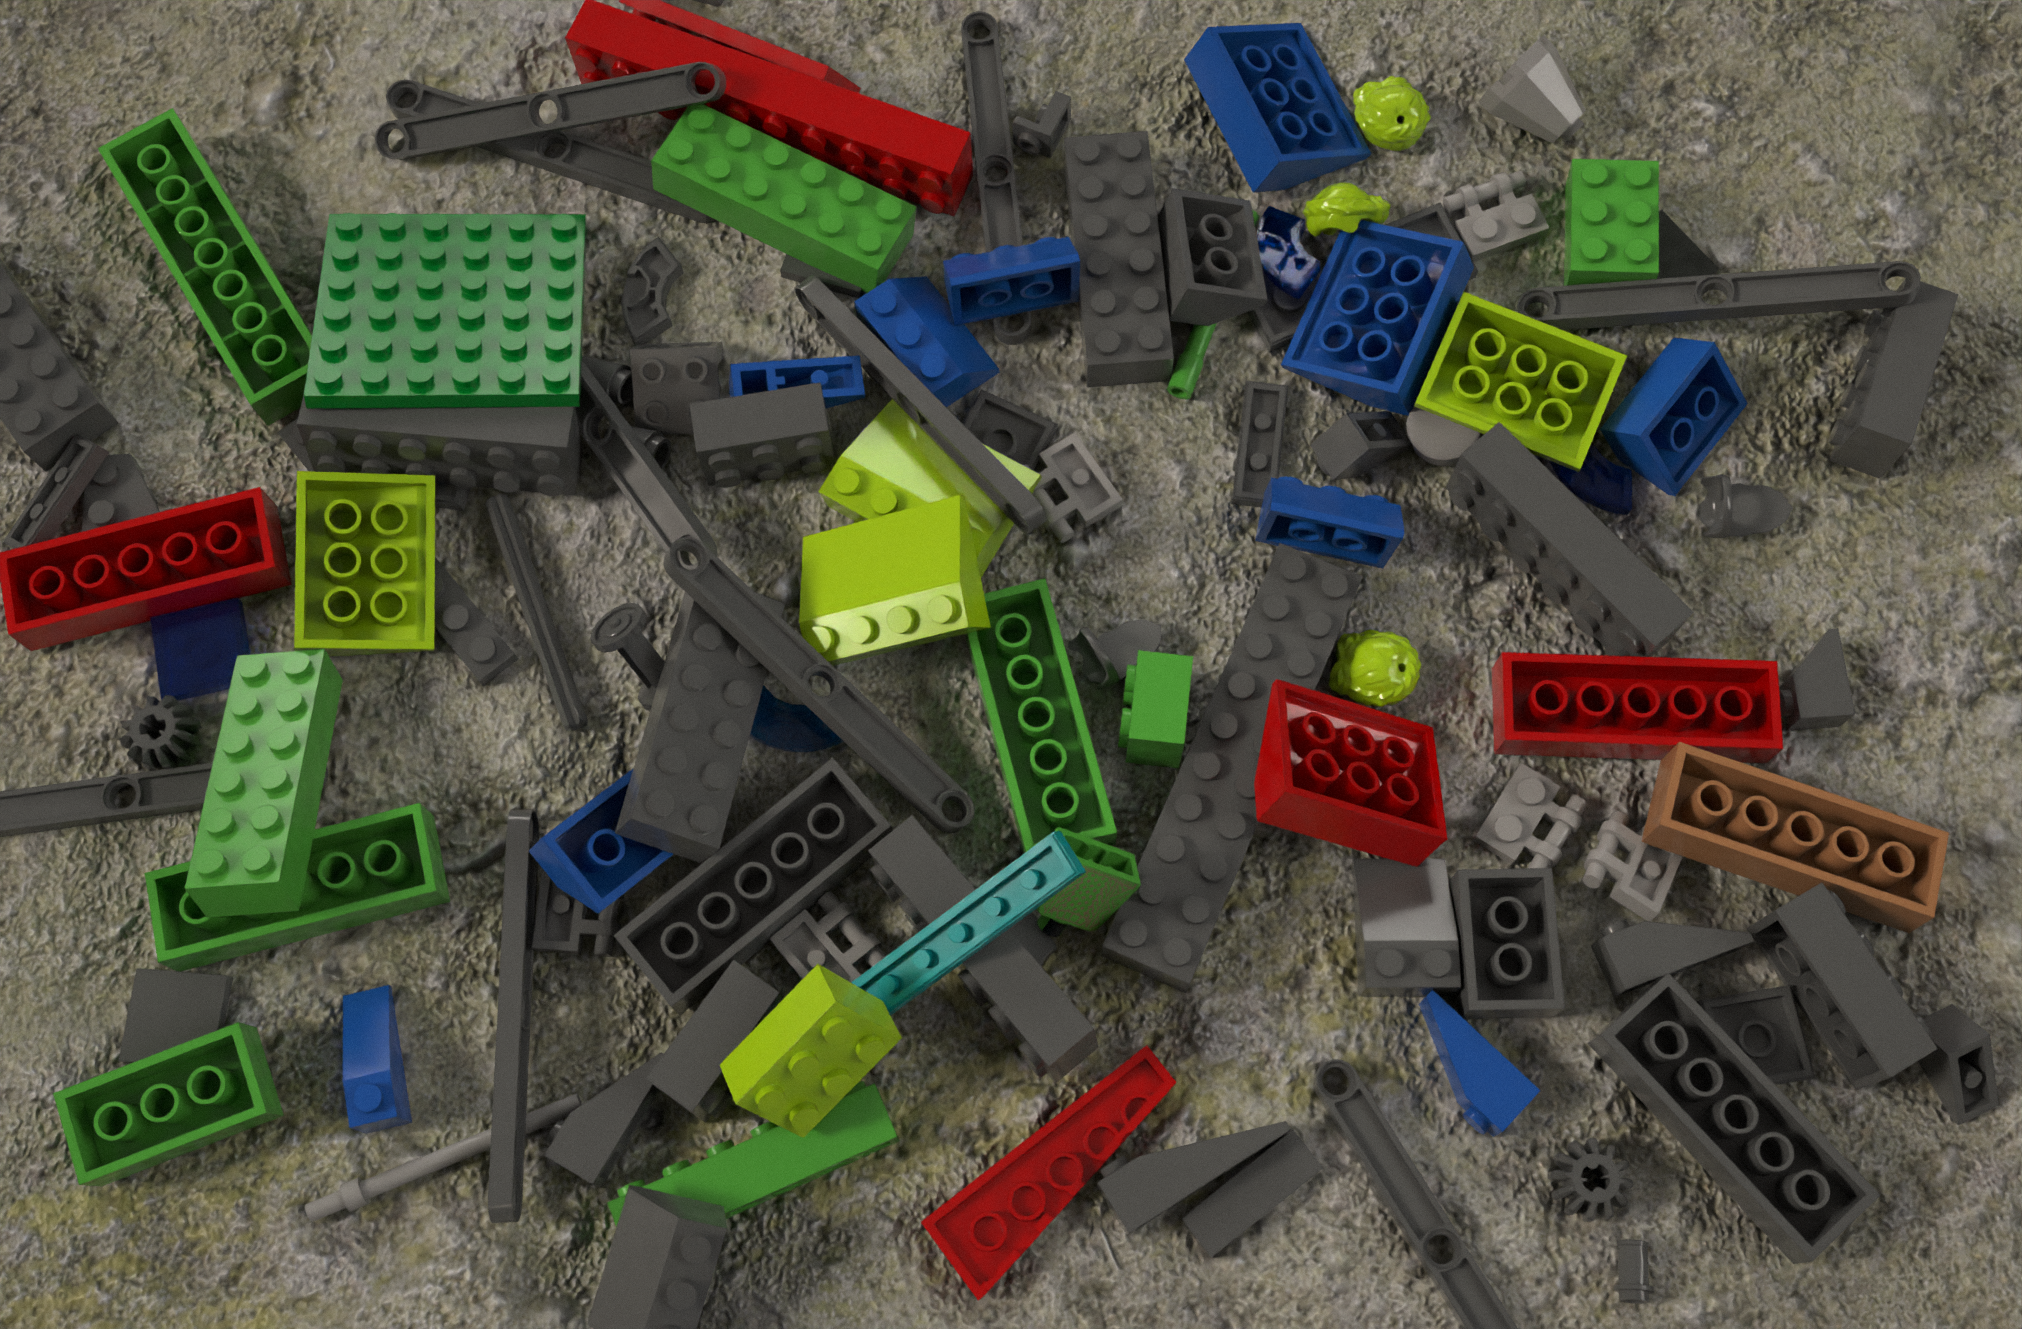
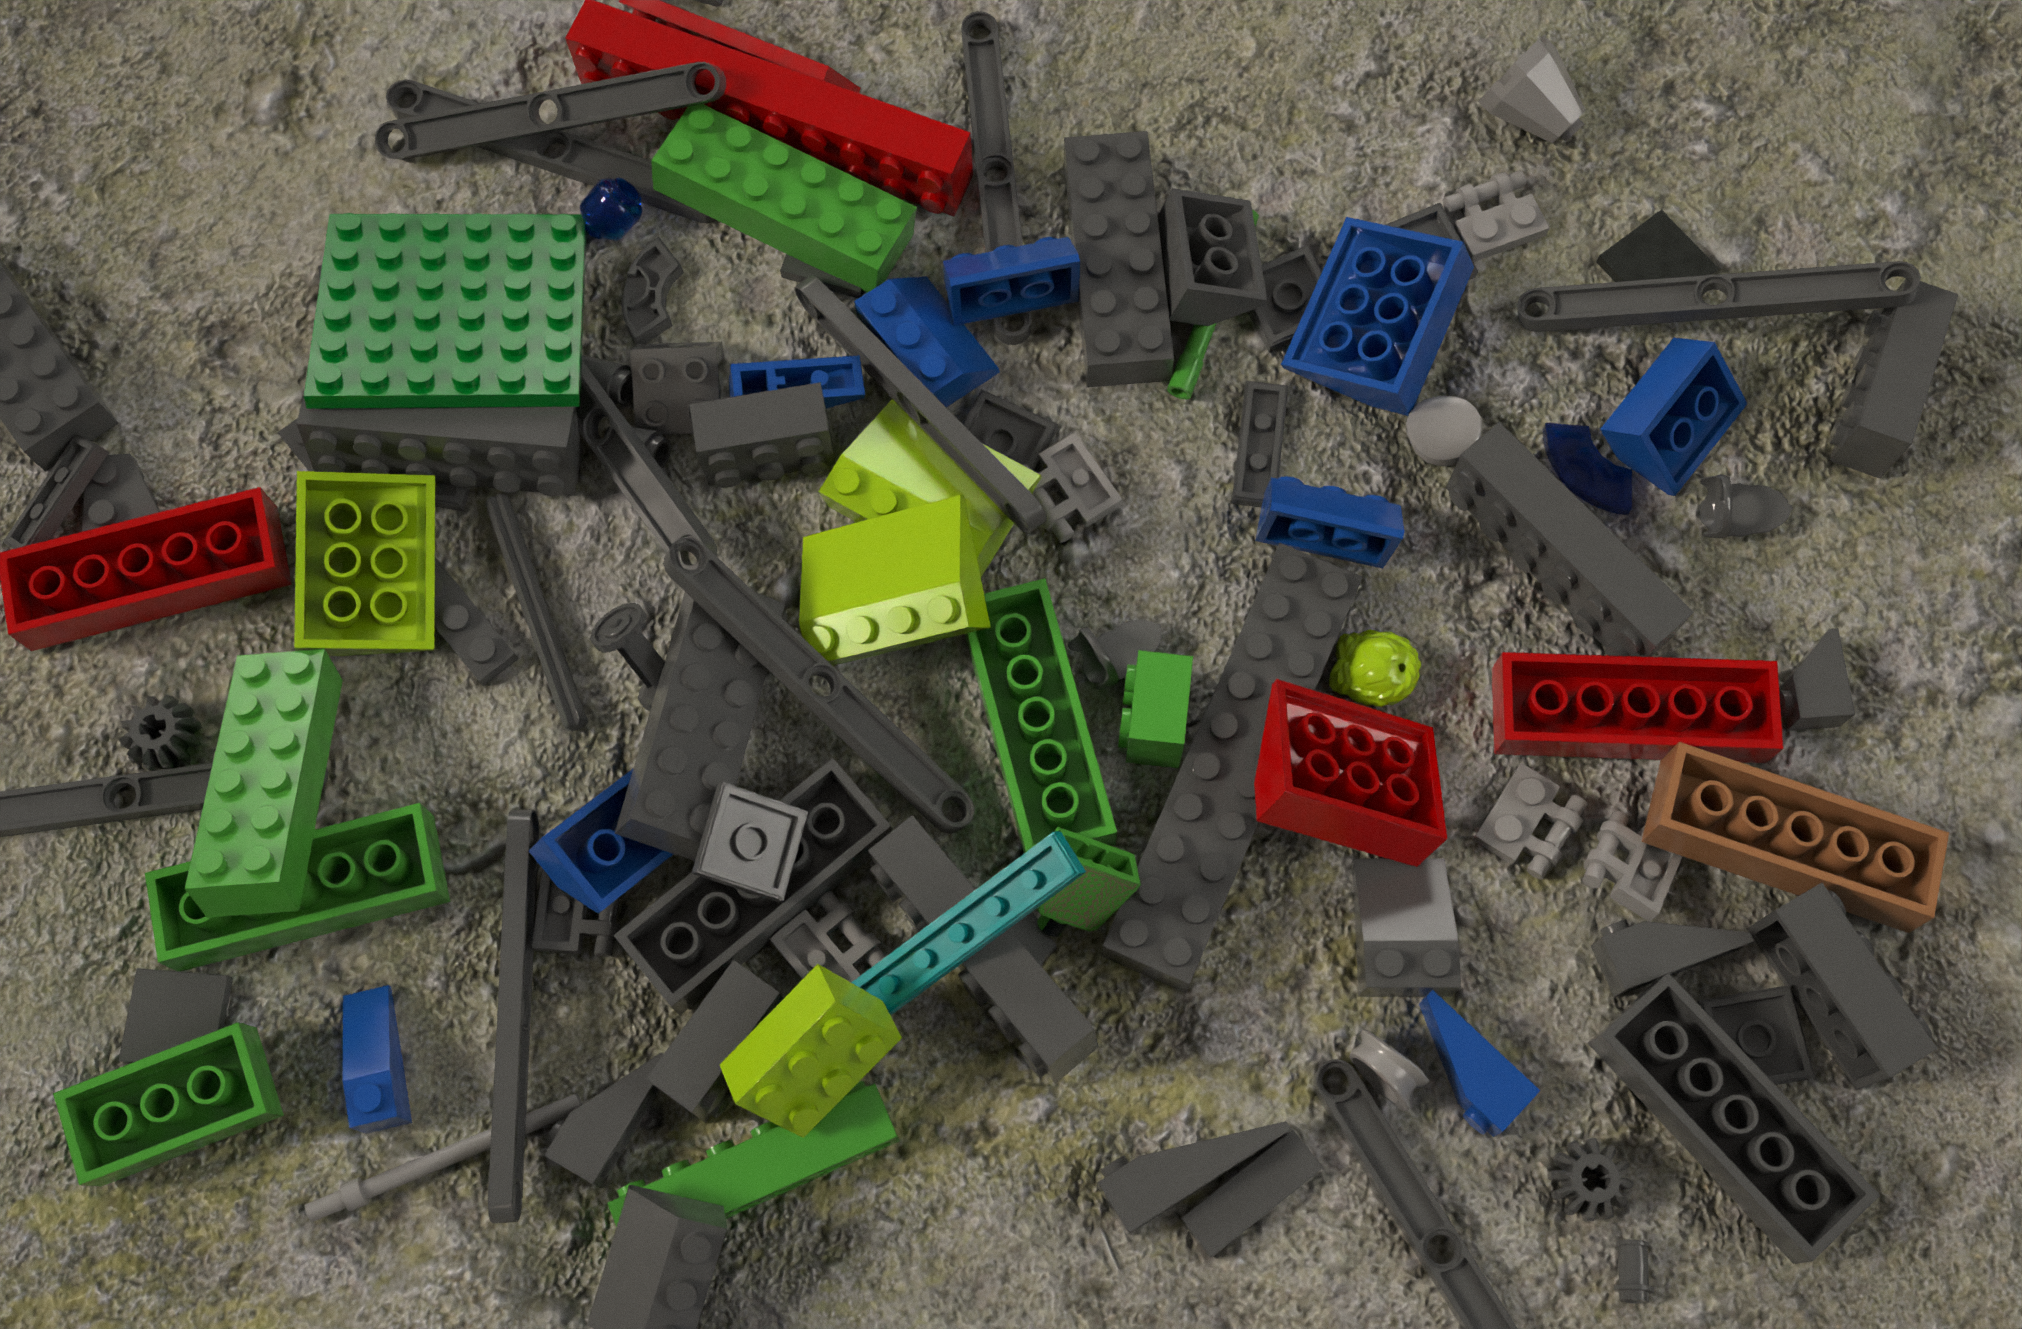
bright green brick [98,108,312,426] -> none
clear blue tile [150,597,250,701] -> none
tile [750,685,844,752] -> none
red wing [921,1045,1177,1301] -> none
dark grey bracket [1012,91,1071,158] -> none
blue slope [1184,23,1372,193] -> none
clear blue tile [1257,206,1320,299] -> none
lime hair [1303,183,1391,237] -> none
dark grey slope [1310,411,1413,480] -> none
lime hair [1353,76,1431,151] -> none
lime slope [1414,291,1627,472] -> none
dark grey brick [1448,868,1565,1019] -> none
bright green brick [1564,159,1659,286] -> none
dark grey slope [1918,1004,1999,1125] -> none
none -> clear blue head [579,177,643,241]
none -> tile [691,782,808,902]
none -> light grey piece [1349,1029,1429,1111]

